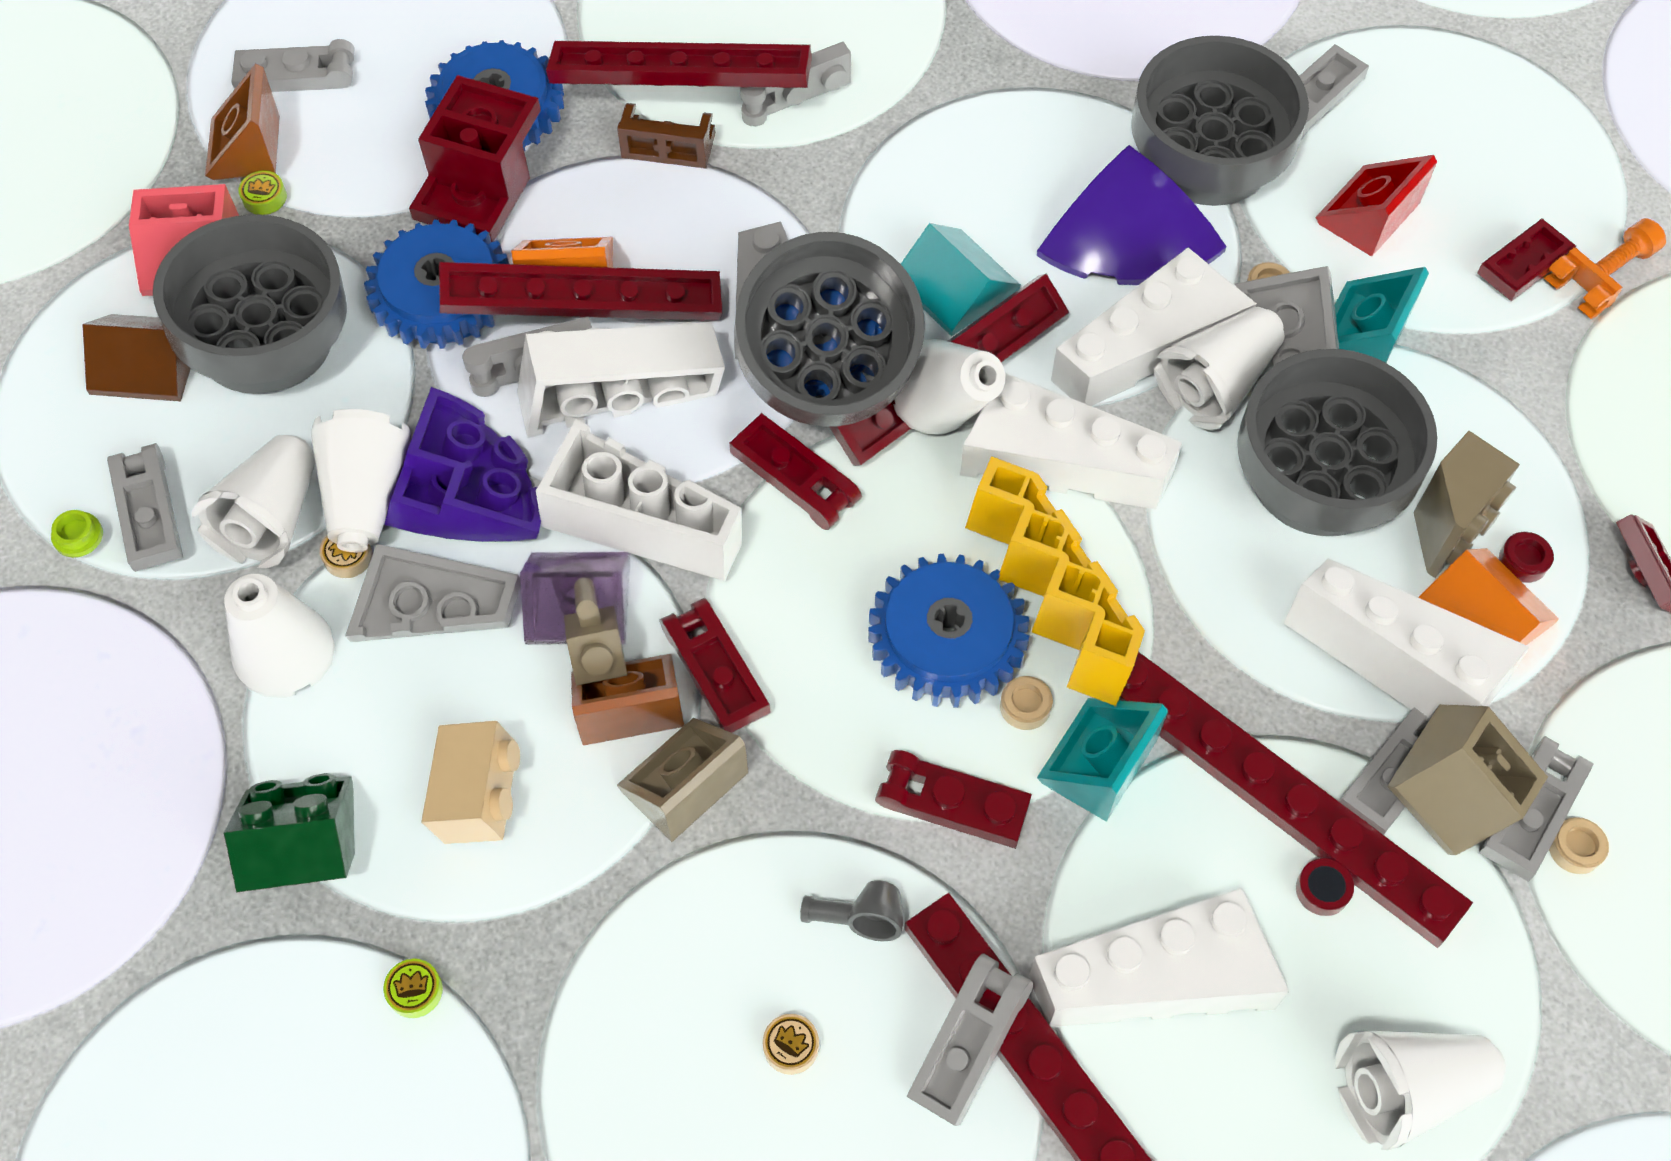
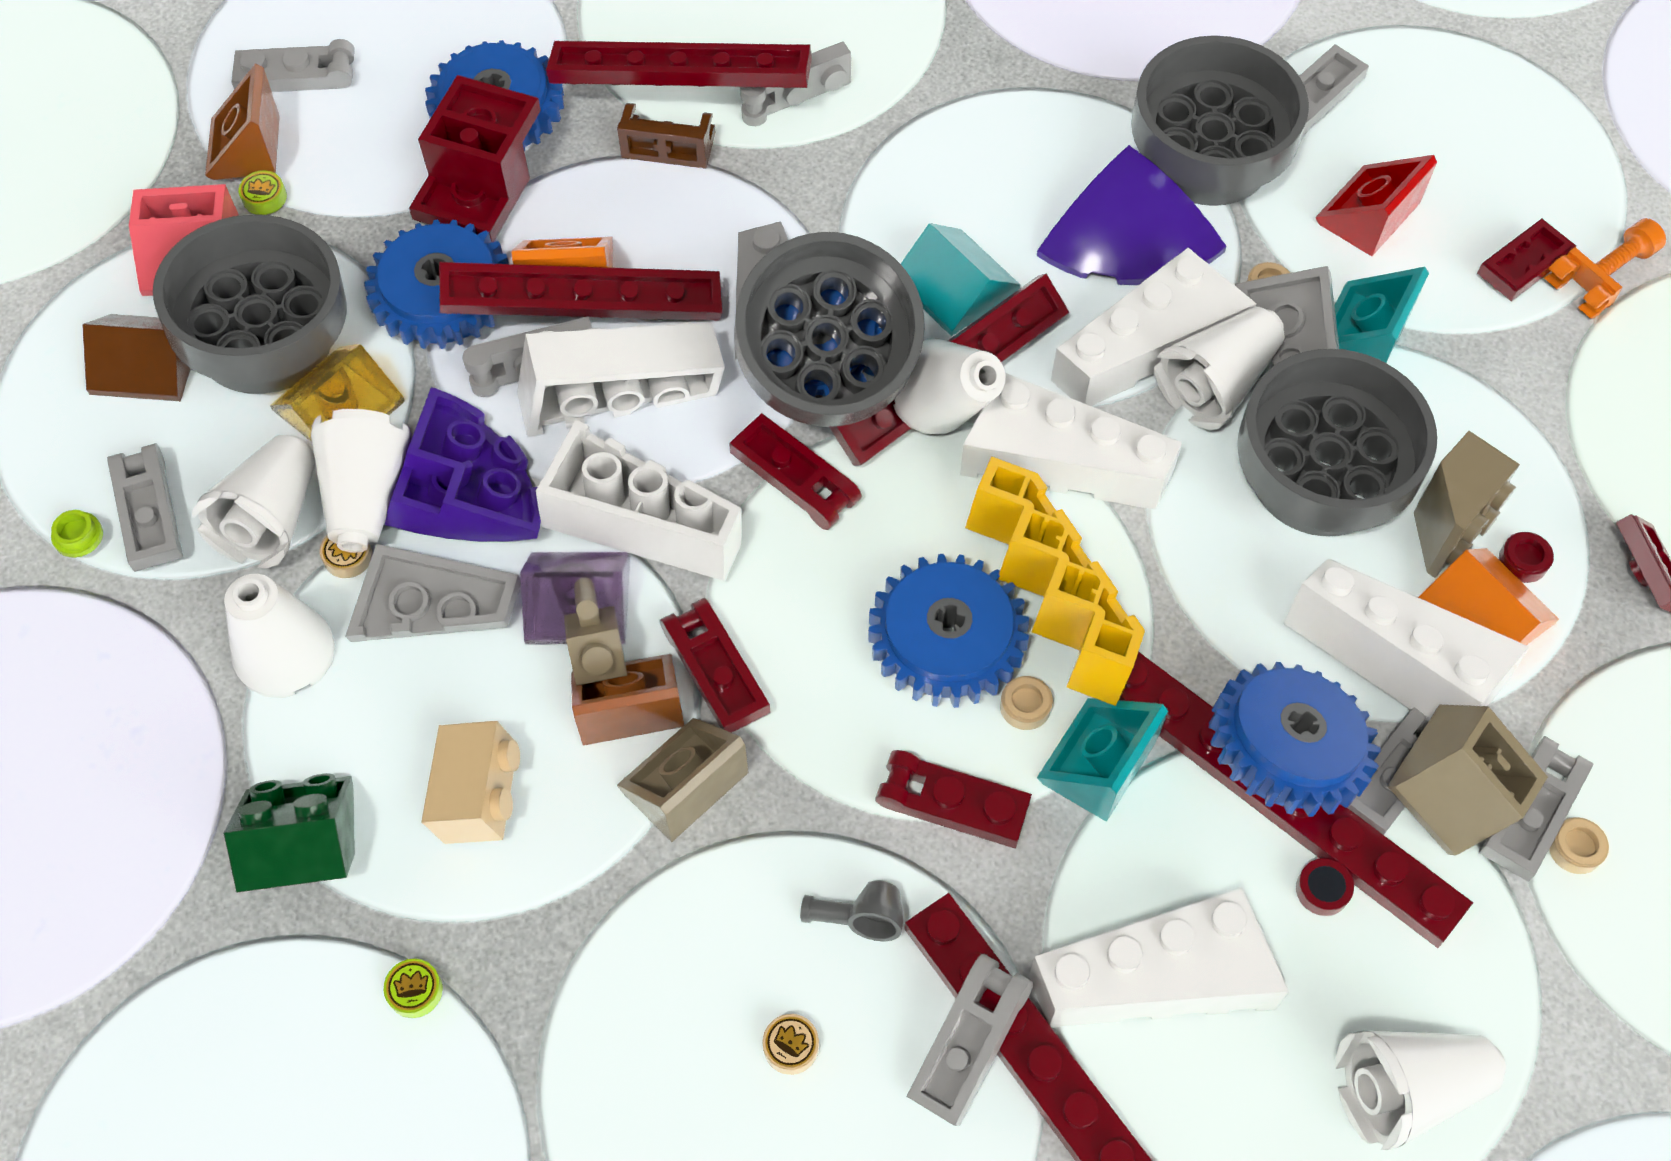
none -> clear yellow slope [270,344,405,442]
none -> blue gear [1209,662,1381,817]

